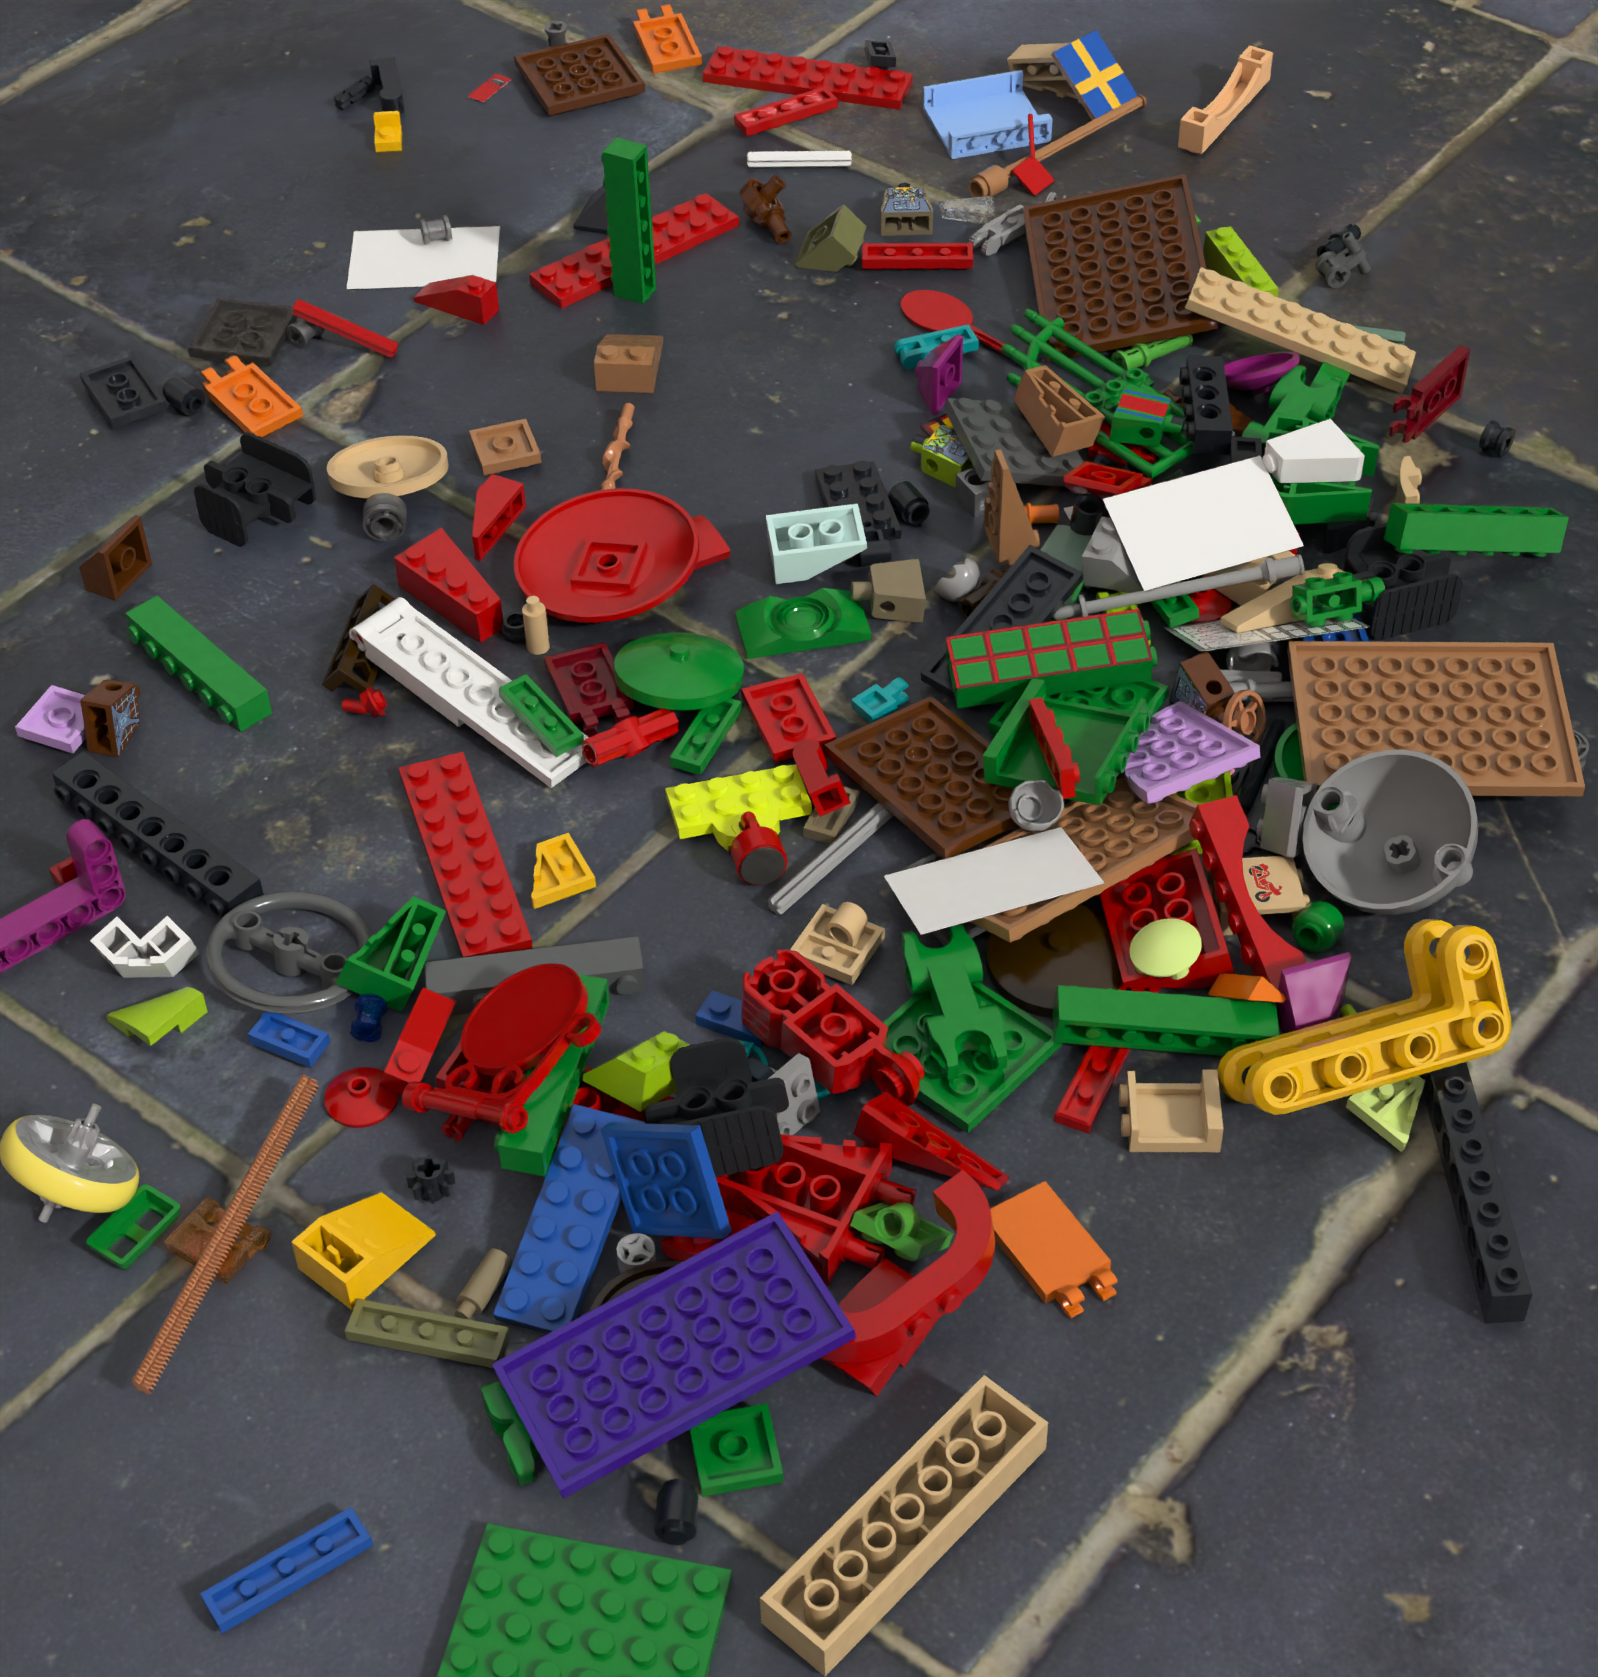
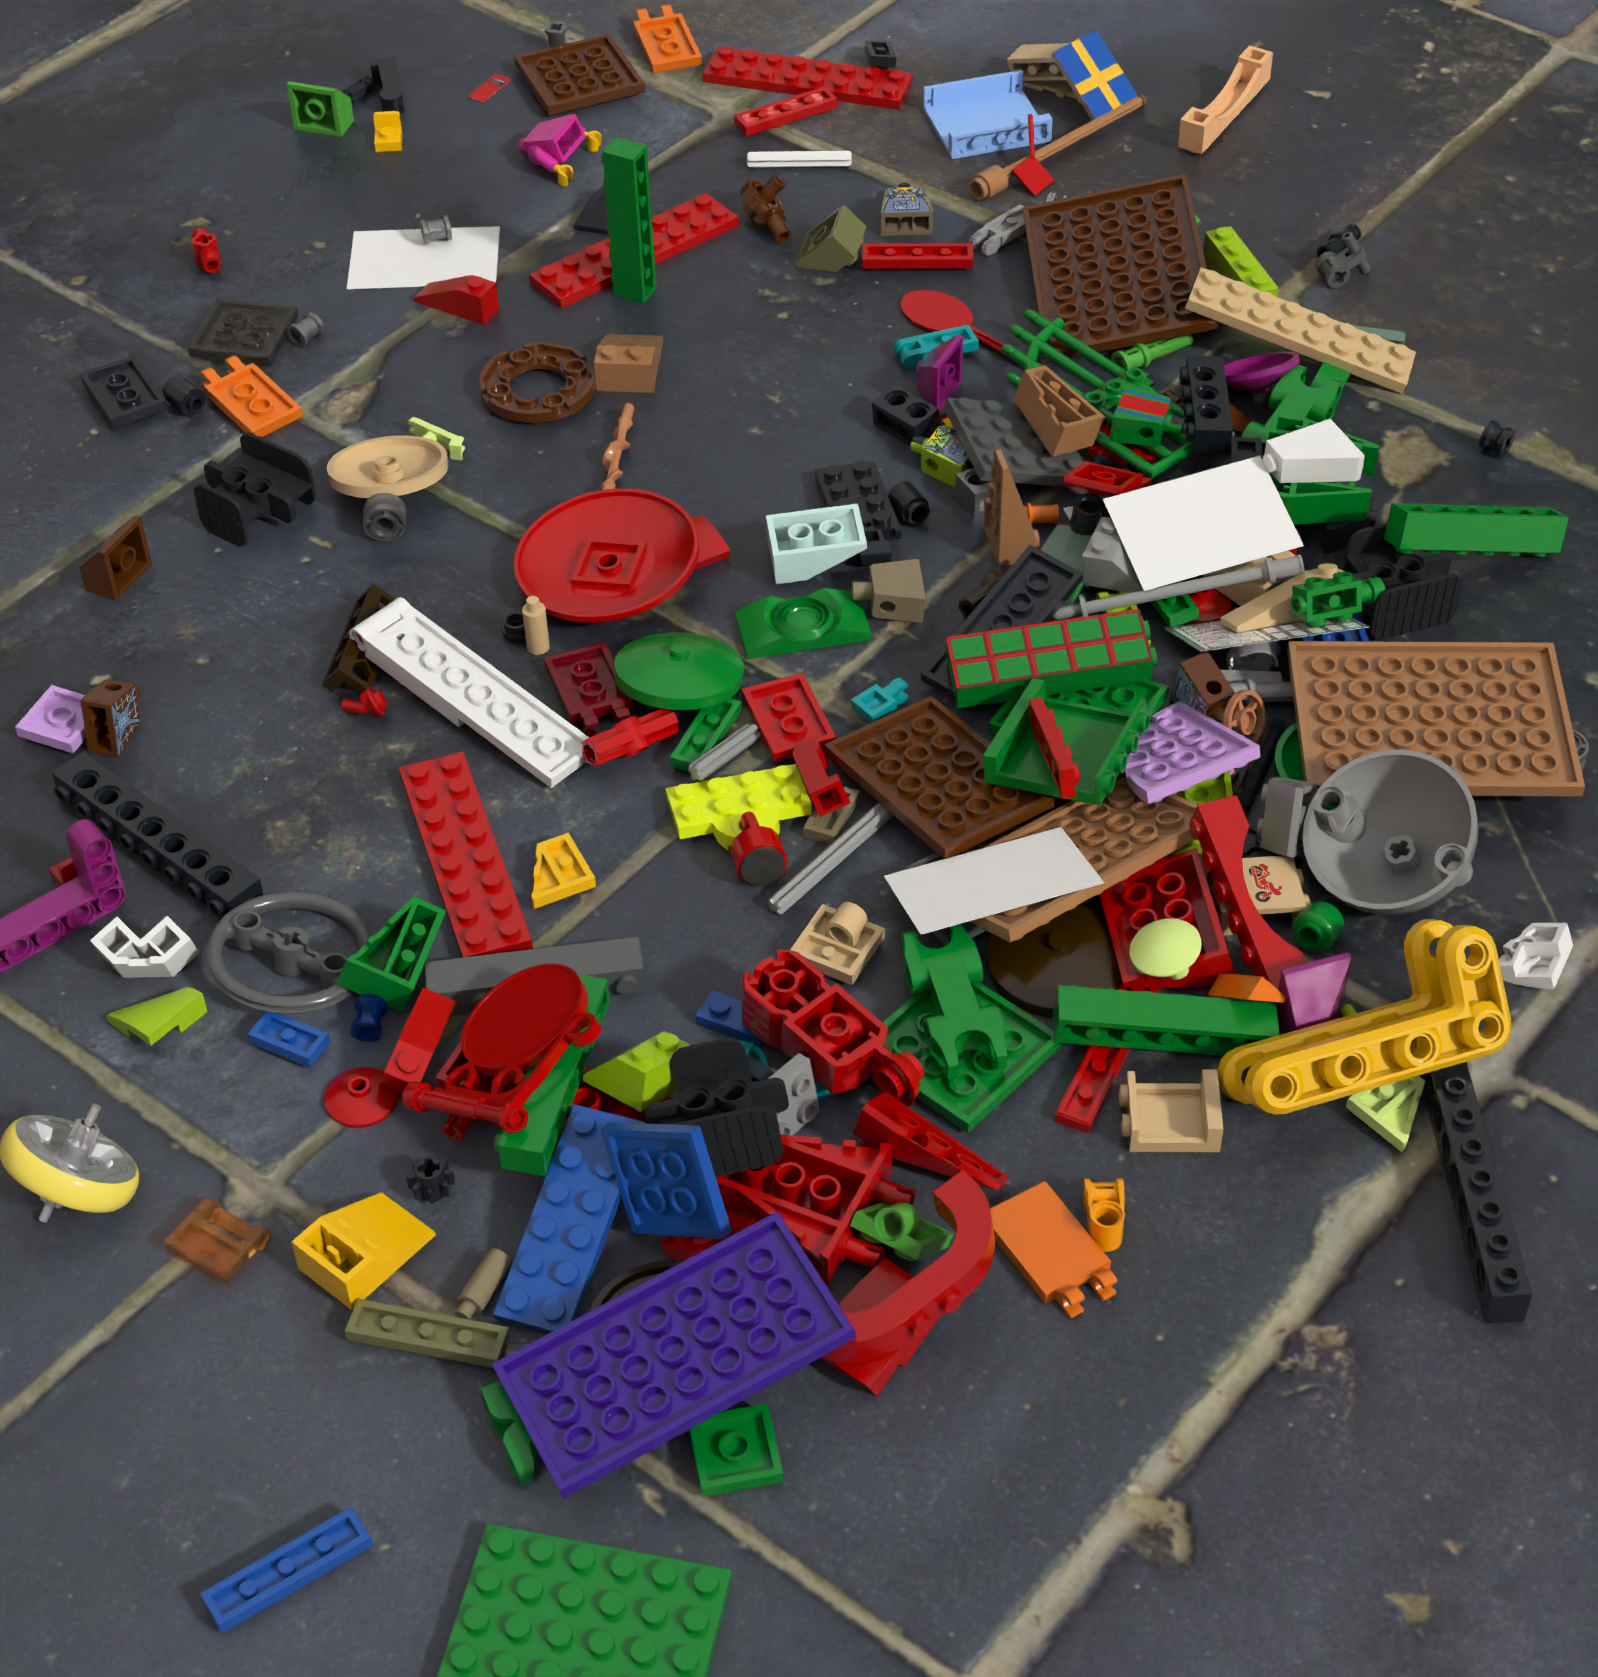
green piece [86,1184,180,1270] -> none
green brick [125,596,272,732] -> none
nougat axle [131,1075,319,1395] -> none
red axle [292,299,399,358] -> none
red wedge [394,528,503,643] -> none
medium nougat plate [469,418,542,475] -> none
red slope [472,474,526,561] -> none
green plate [499,674,584,757] -> none
light grey wheel [616,1233,656,1274] -> none
black brick [655,1479,699,1546] -> none
tan brick [760,1375,1048,1676] -> none
light grey hair [933,556,980,603] -> none
clear slope [939,196,996,225] -> none
light grey hair [1008,780,1064,832] -> none
dark red tile [1389,345,1470,443] -> none
tan slope [1396,456,1422,504] -> none
none -> red axle [191,228,221,273]
none -> bright green slope [286,81,354,137]
none -> yellowish green piece [408,417,465,461]
none -> reddish brown plate [479,342,596,425]
none -> dark pink torso [519,114,602,186]
none -> light grey axle [688,724,761,780]
none -> black brick [872,385,940,446]
none -> light orange piece [1083,1178,1125,1252]
none -> white slope [1498,923,1573,989]

